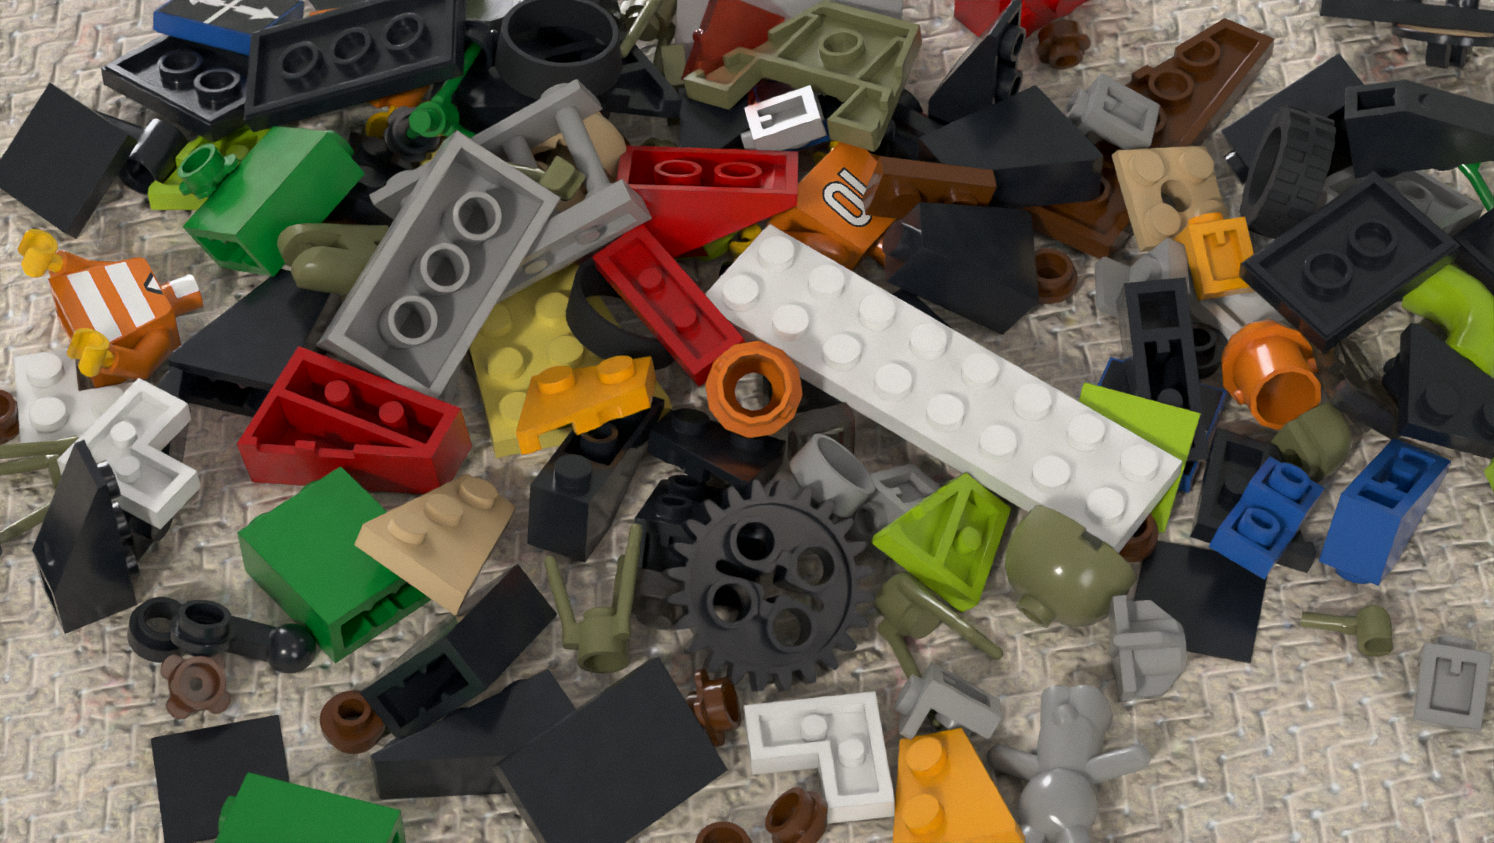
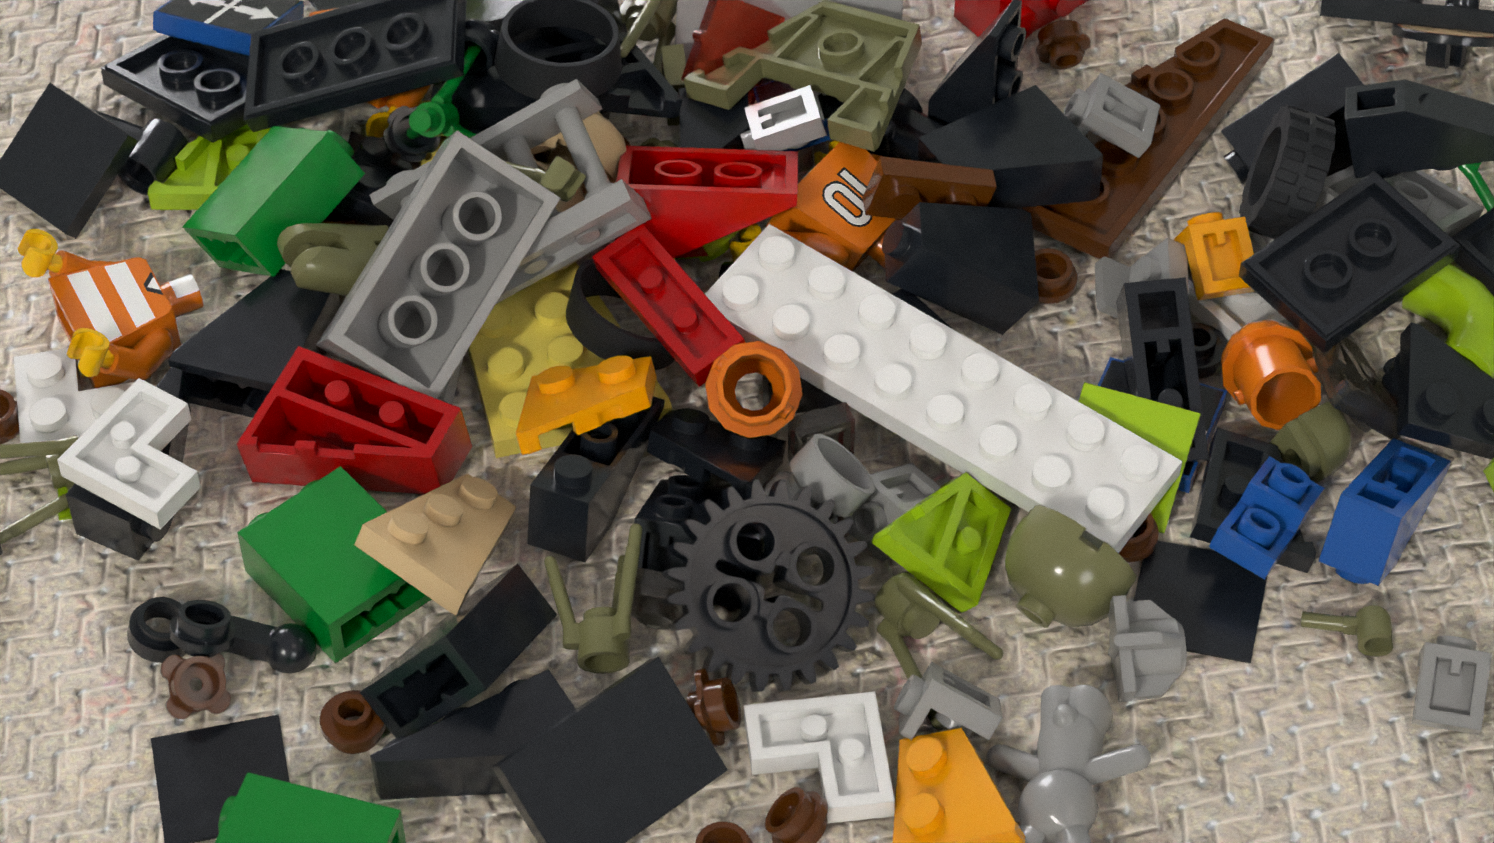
black slope [32,439,141,634] -> none
green plate [177,144,239,199] -> none
tan piece [1112,146,1230,252] -> none

